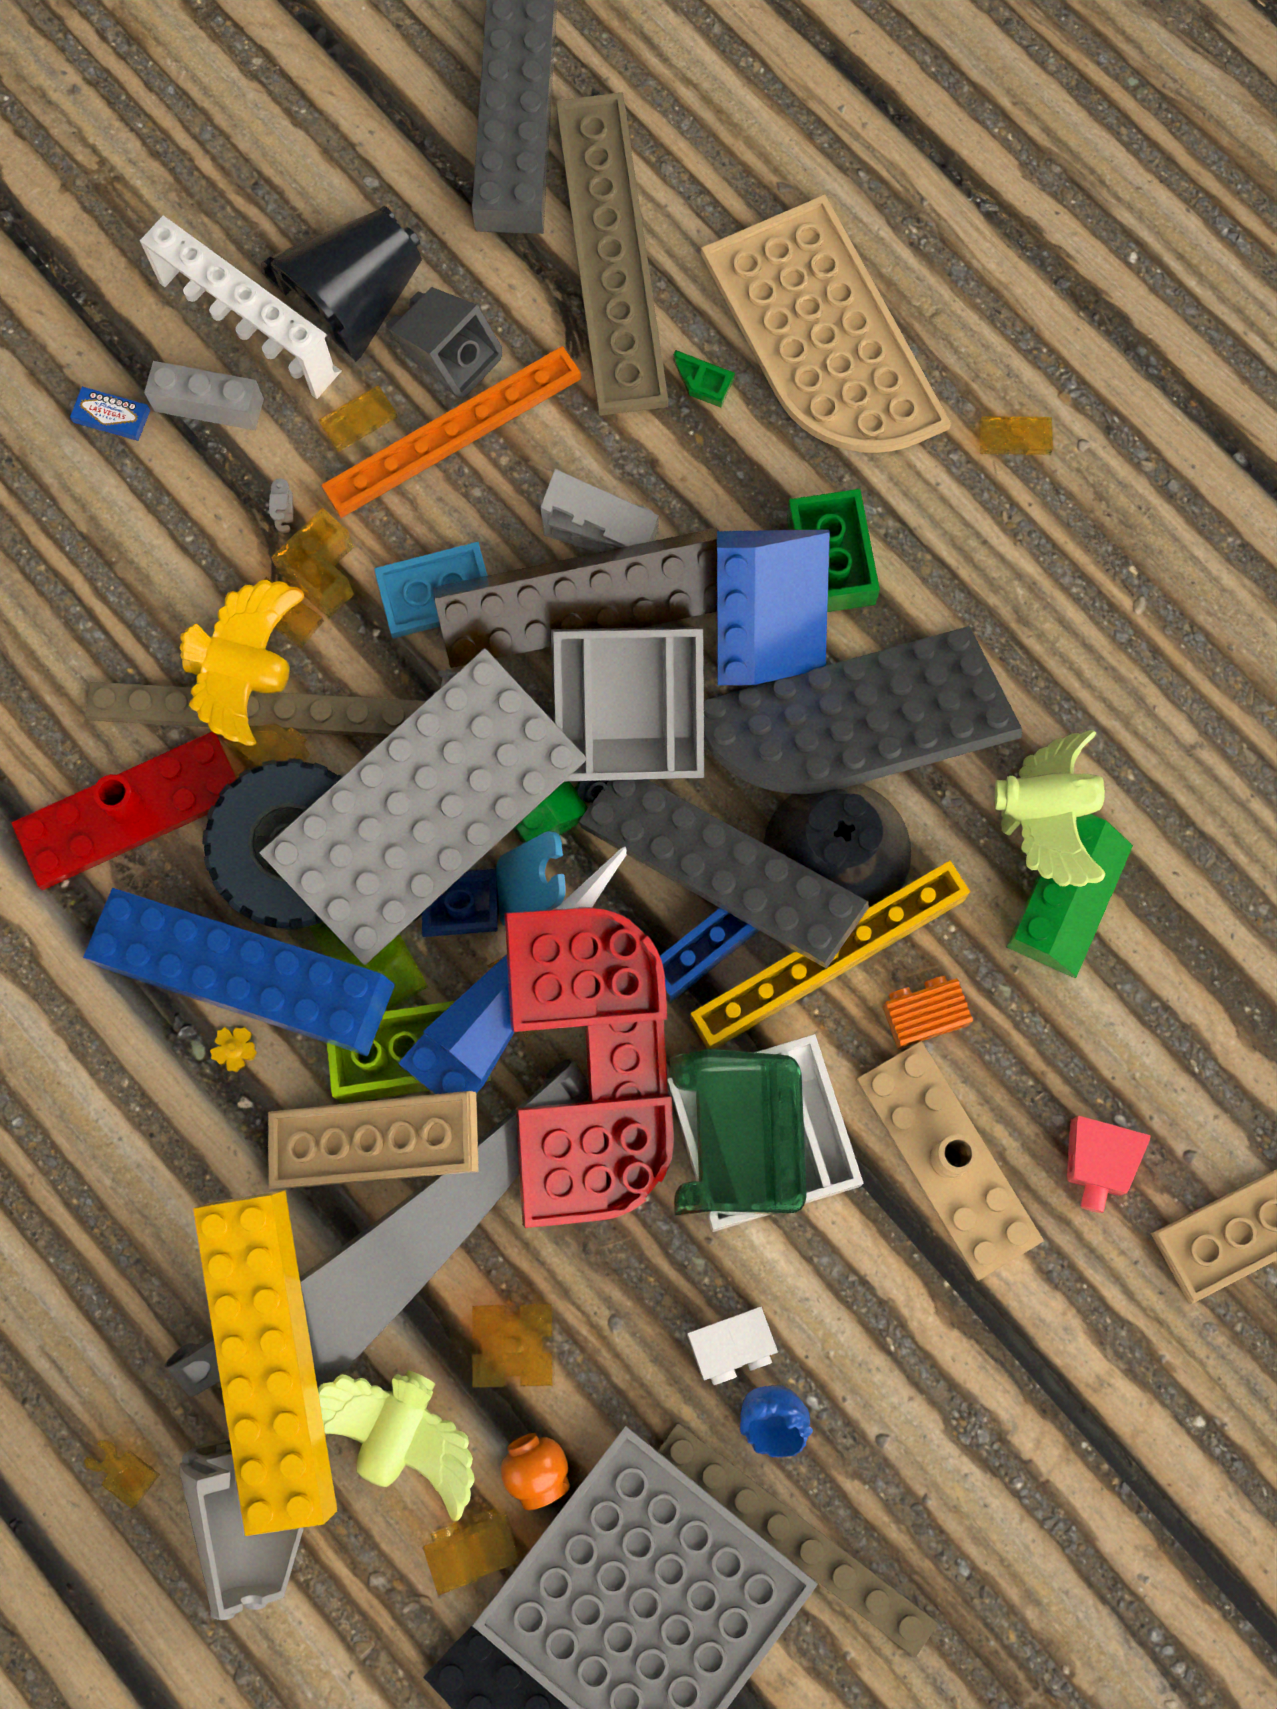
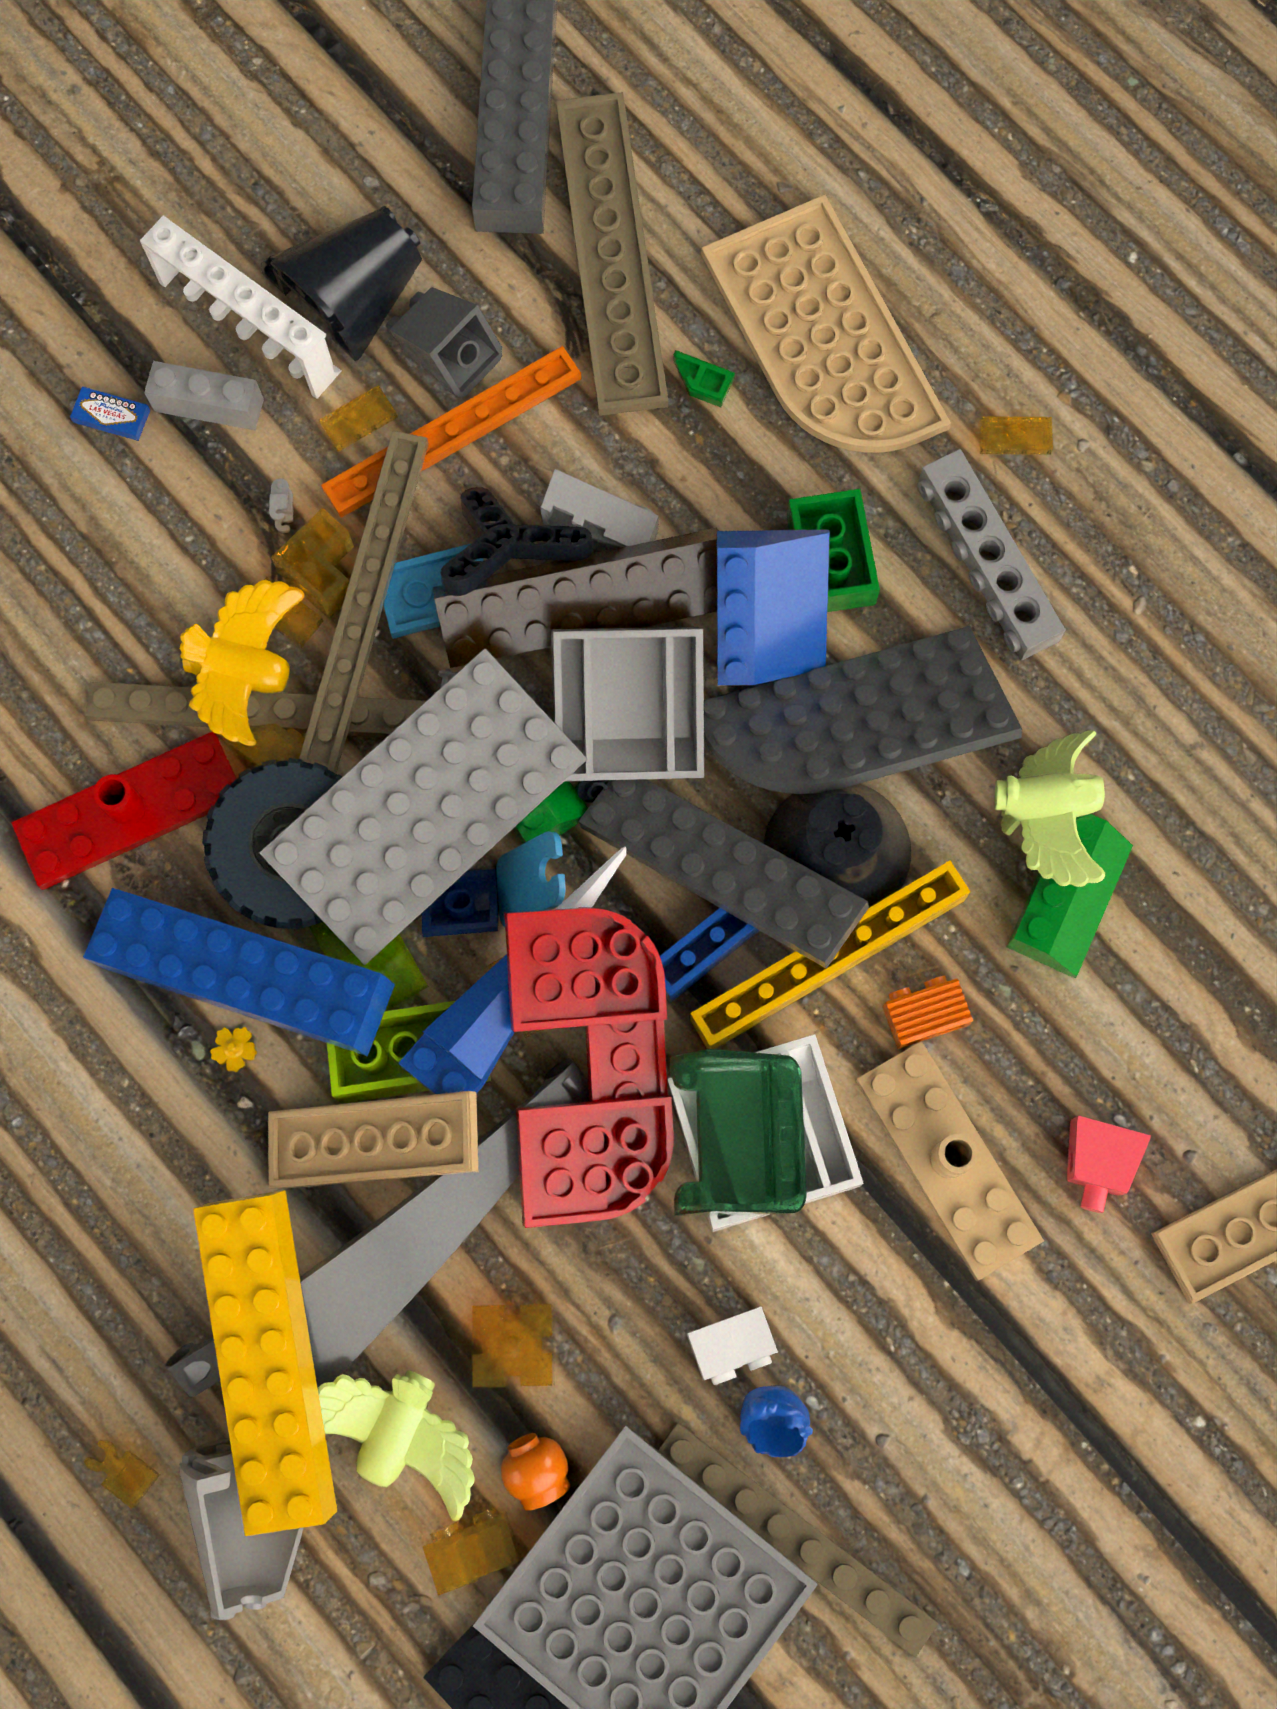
none -> dark tan plate [299,430,429,774]
none -> black piece [440,487,593,596]
none -> light grey brick [917,449,1066,661]

